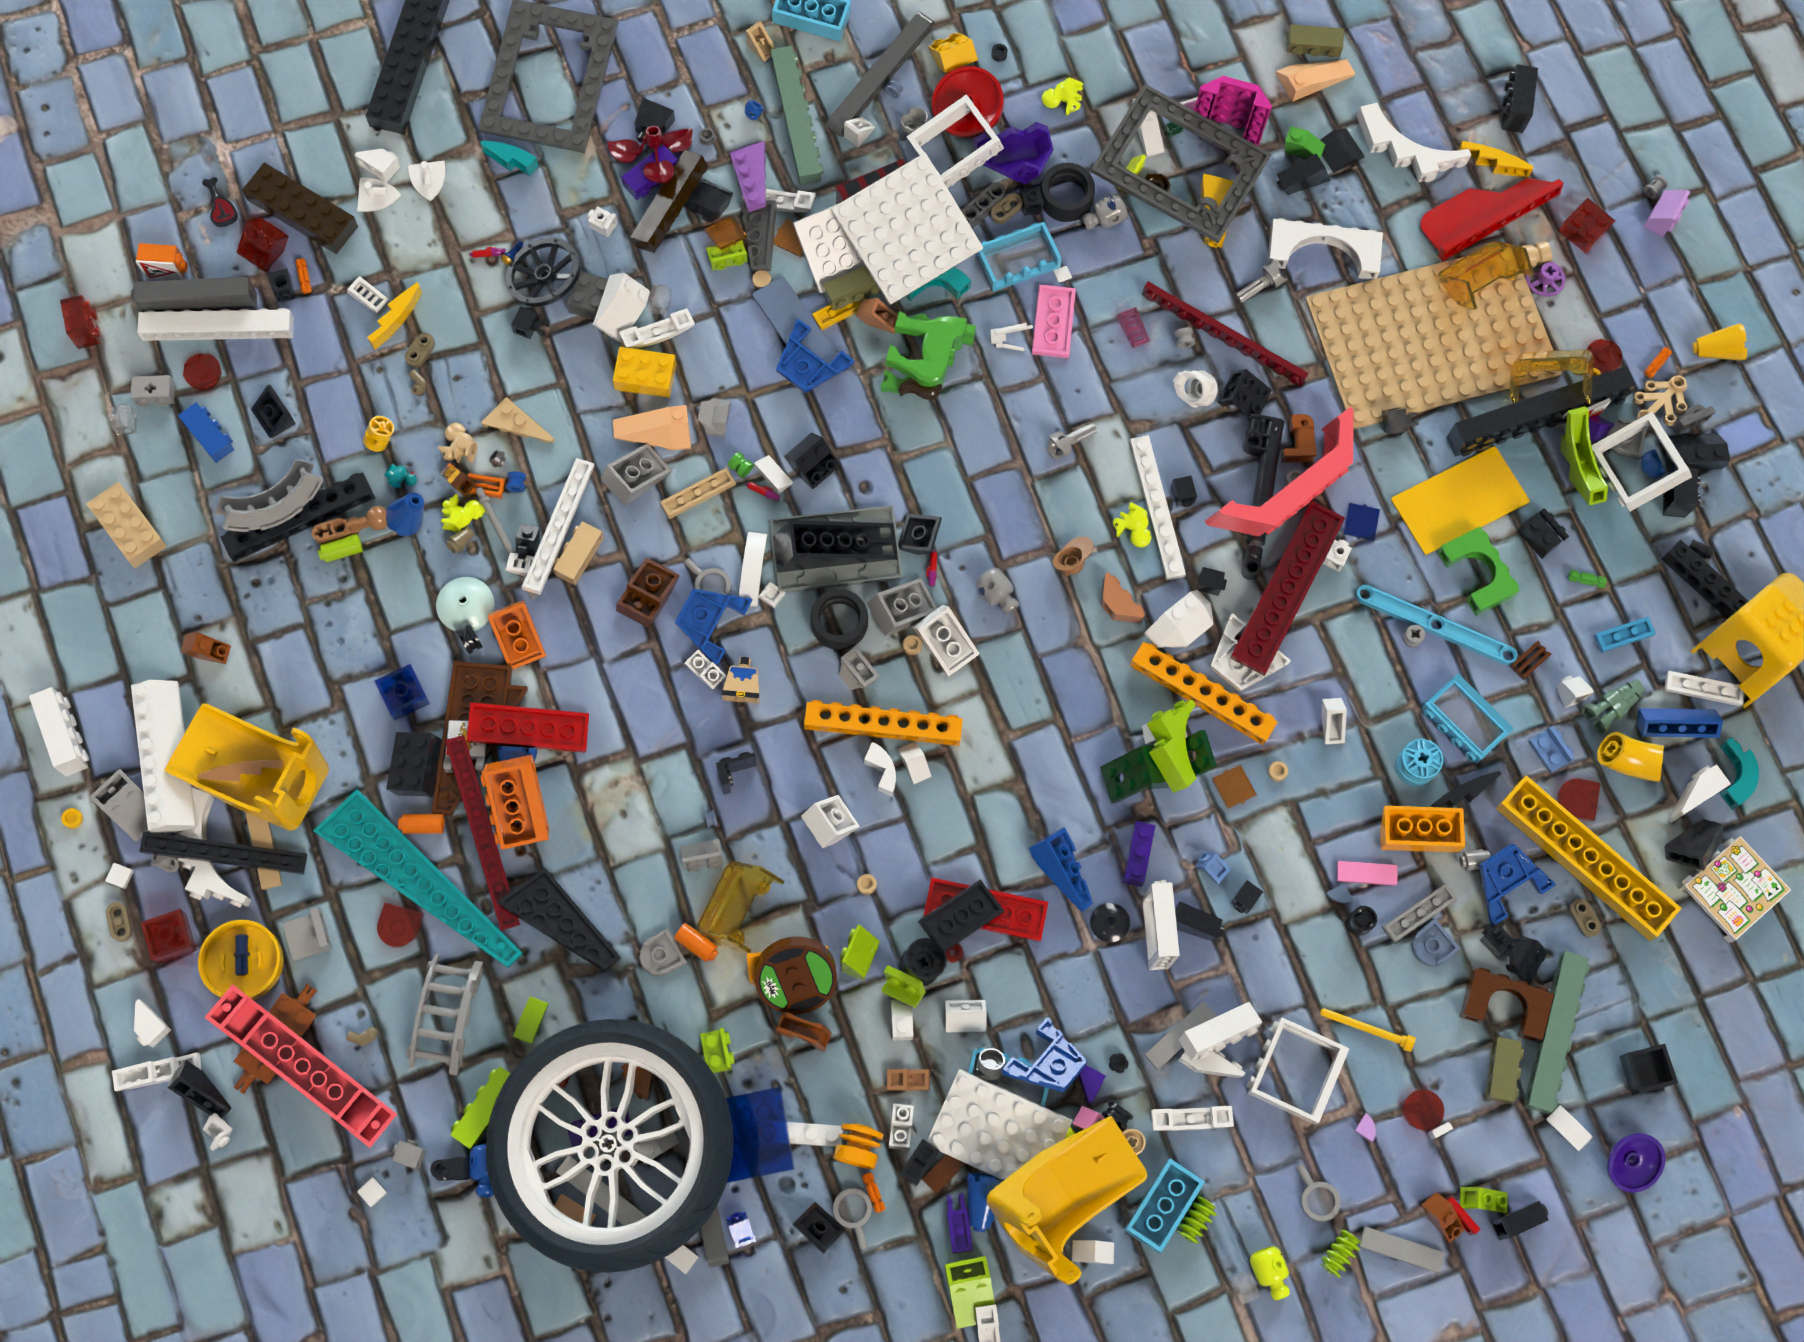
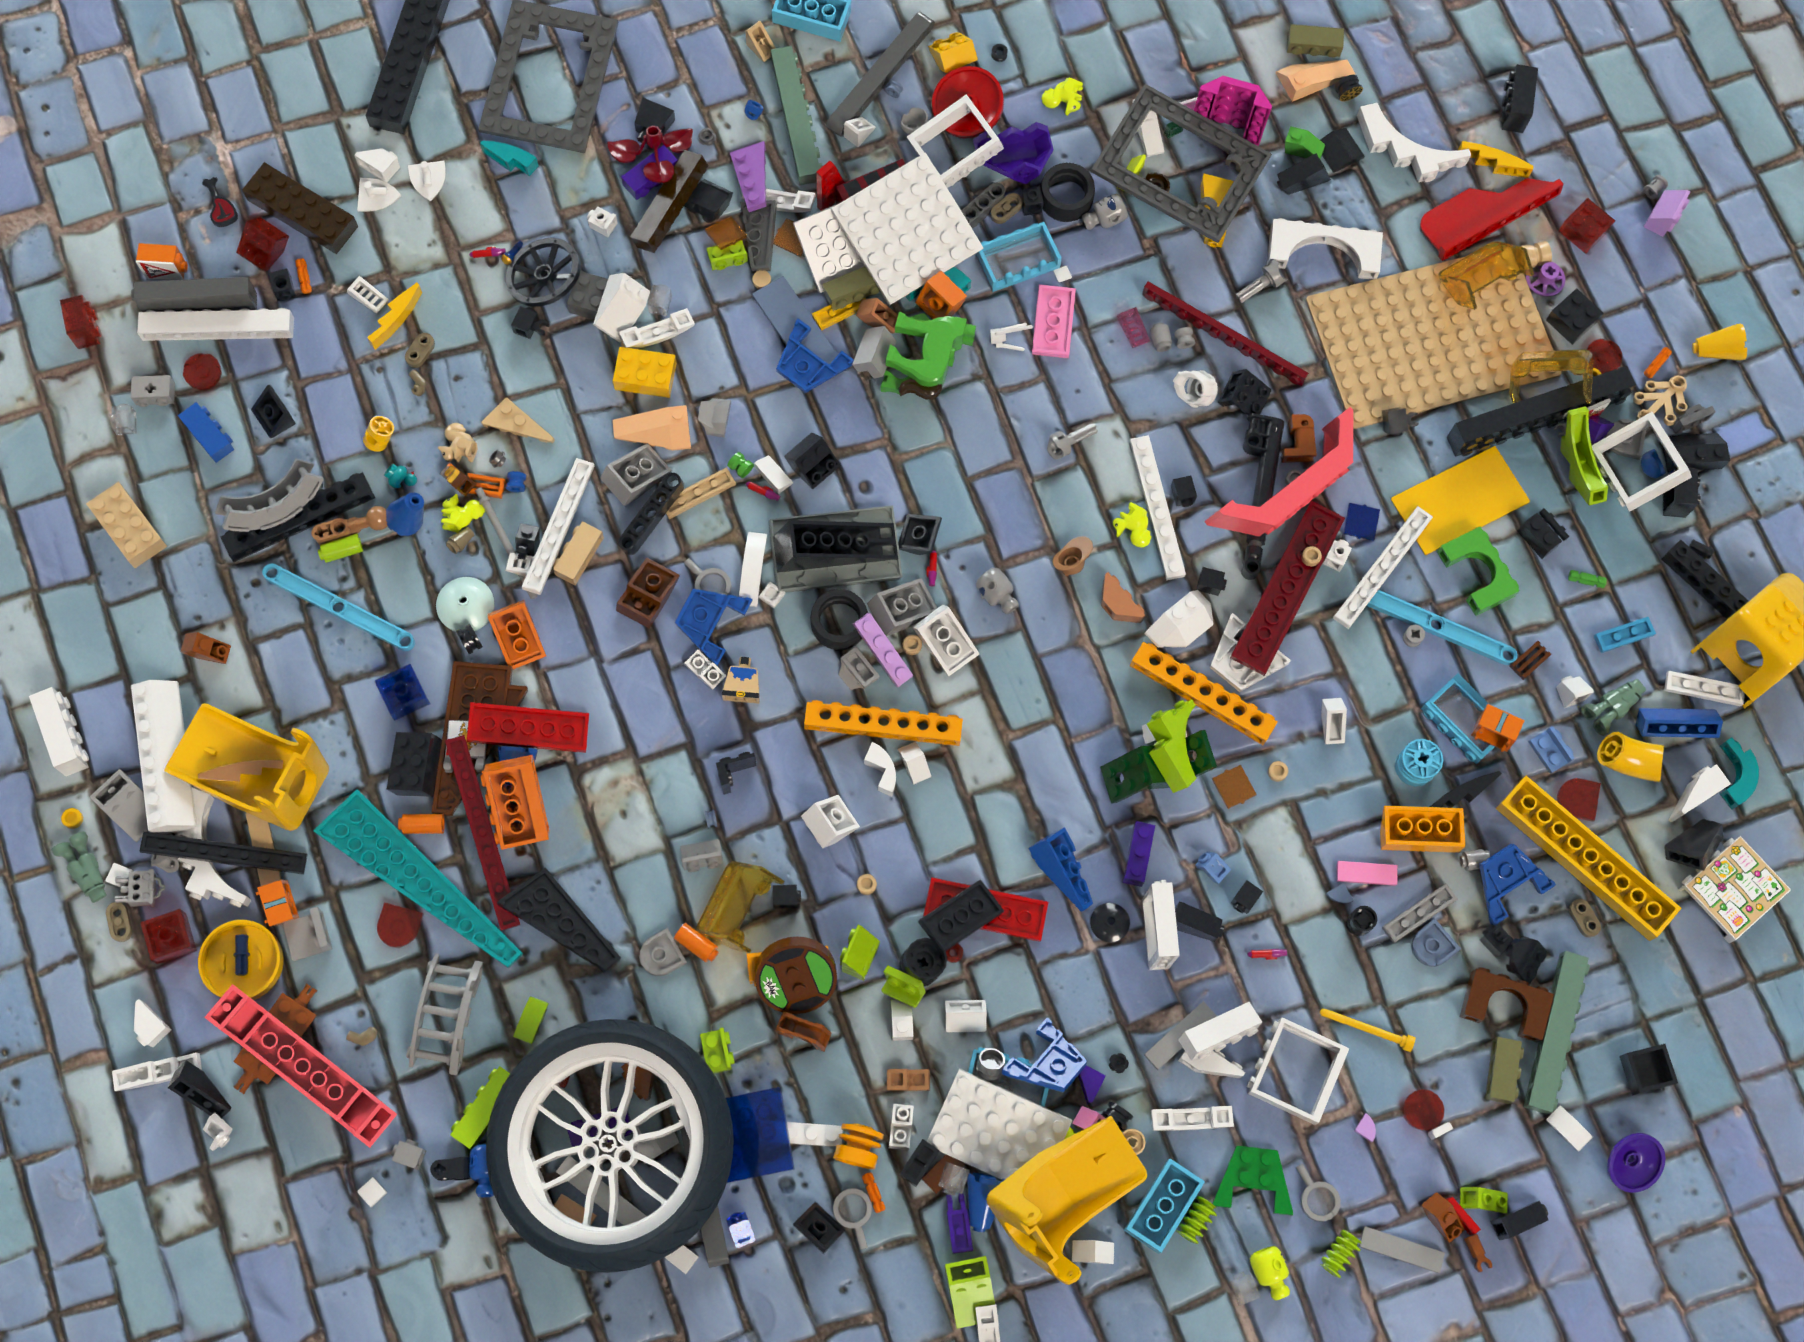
none -> sand green piece [51,832,107,903]
none -> light grey piece [114,869,165,908]
none -> orange container [255,880,299,926]
none -> medium azure beam [262,563,415,651]
none -> black beam [618,472,684,555]
none -> black brick [773,885,801,909]
none -> red wing [816,161,845,211]
none -> light grey piece [852,326,896,378]
none -> lavender plate [853,613,913,687]
none -> orange slope [915,271,967,319]
none -> clear brick [938,1162,970,1196]
none -> light grey brick [1150,323,1172,352]
none -> green wing [1212,1146,1293,1216]
none -> piece [1247,949,1287,960]
none -> tan tile [1301,546,1322,567]
none -> white tile [1333,506,1433,629]
none -> black wheel [1334,74,1363,101]
none -> dark orange bar [1464,1234,1492,1273]
none -> orange container [1471,704,1525,752]
none -> black piece [1546,288,1604,345]

